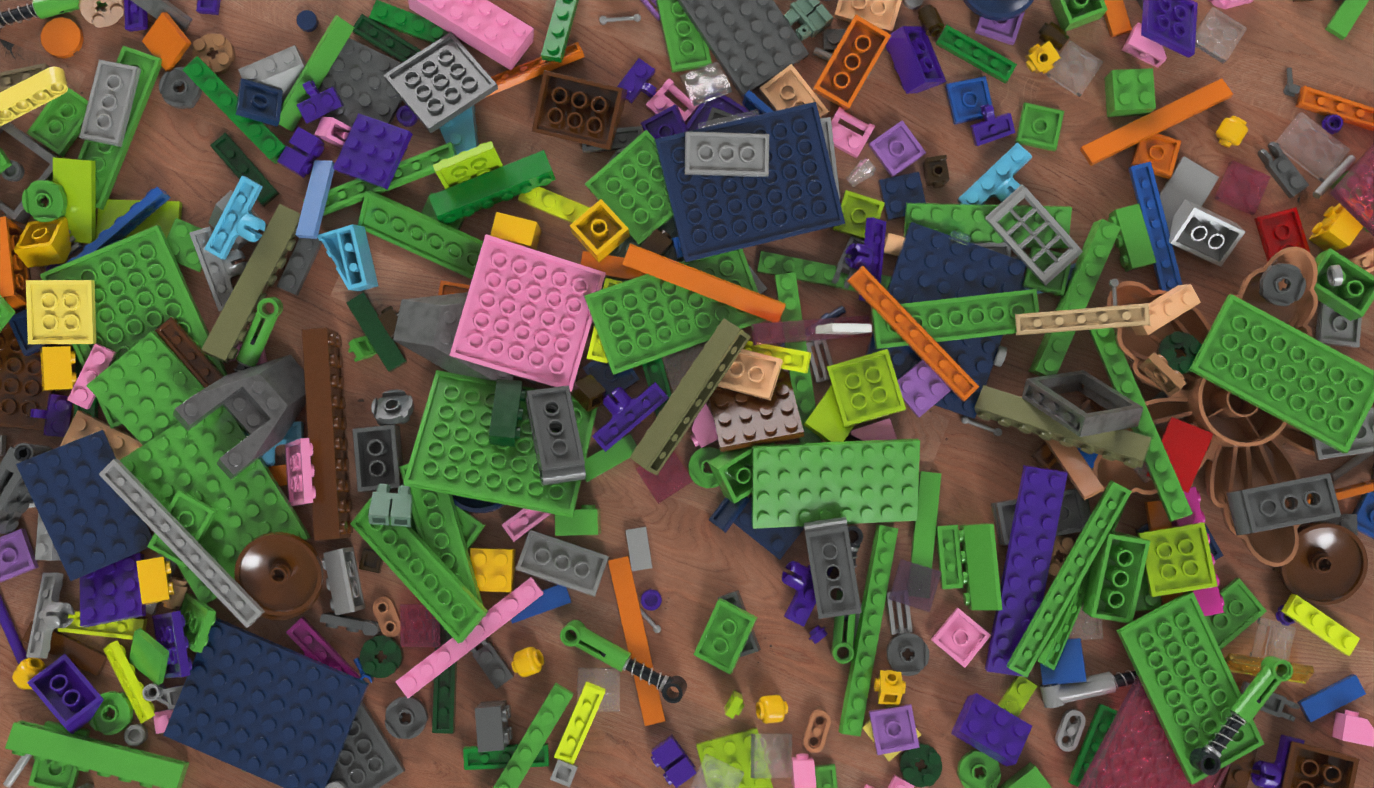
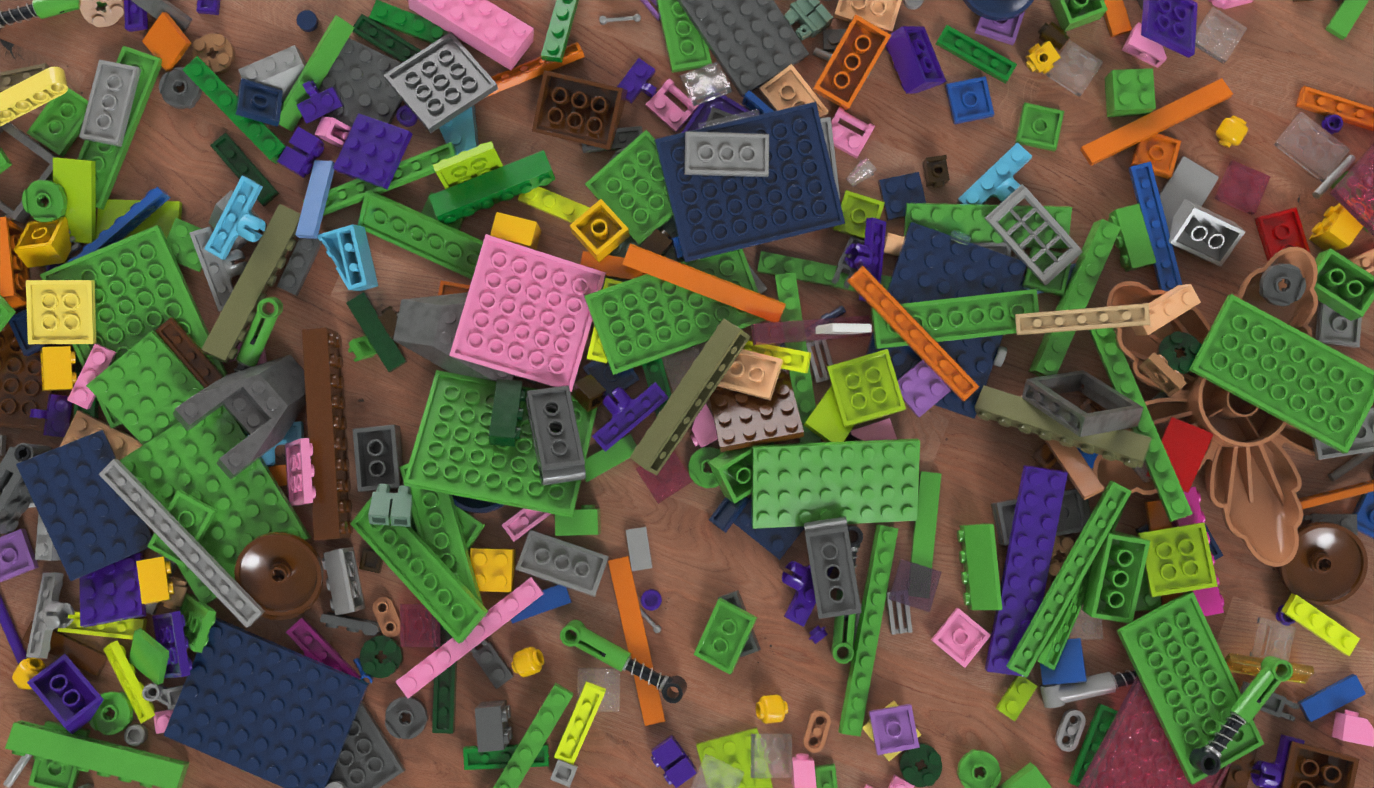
dark grey tile [1,160,25,182] -> none
orange tile [41,17,84,59] -> none
dark grey plate [371,389,414,426] -> none
dark purple tile [641,105,688,139] -> none
lime plate [724,690,745,719] -> none
medium lavender plate [868,121,926,177] -> none
yellow brick [874,670,906,706] -> none
dark grey plate [886,633,930,676] -> none
dark brown brick [918,5,945,37] -> none
bright green plate [936,525,964,589] -> none
dark purple brick [951,693,1032,766] -> none
light grey hinge [961,416,1002,436] -> none
dark purple plate [970,104,1015,146] -> none
light grey hinge [1109,279,1119,306] -> none
bright green plate [1205,578,1267,650] -> none
dark grey hinge [1226,473,1341,536] -> none
dark grey hinge [1258,141,1309,199] -> none
dark grey hand [1283,68,1300,97] -> none
light grey tile [1327,264,1343,286] -> none

